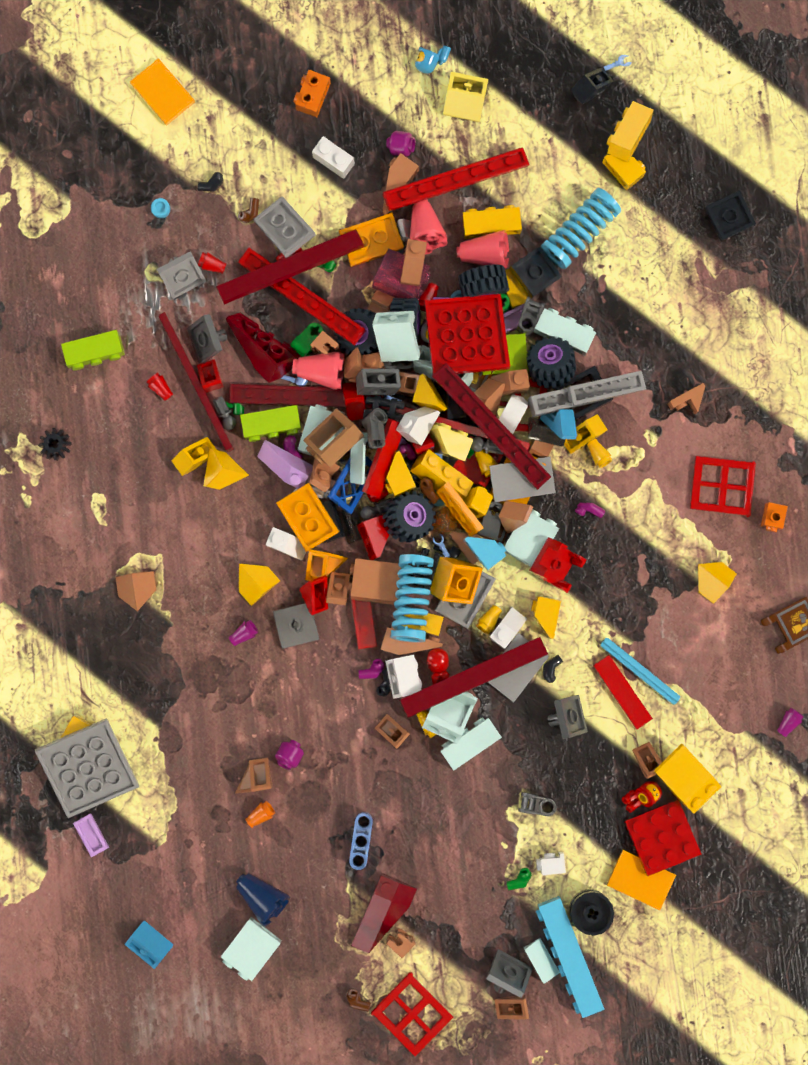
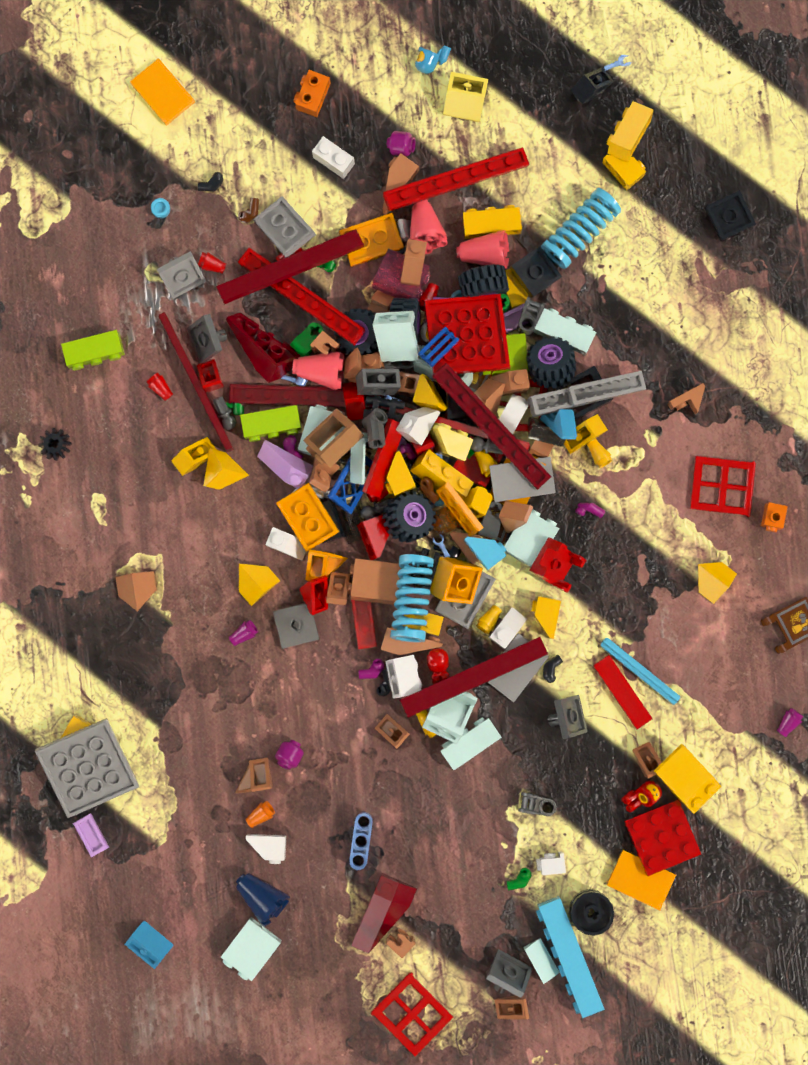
reddish brown arm [346,988,371,1012] -> none
none -> white slope [246,834,286,864]
none -> blue tile [418,326,459,367]

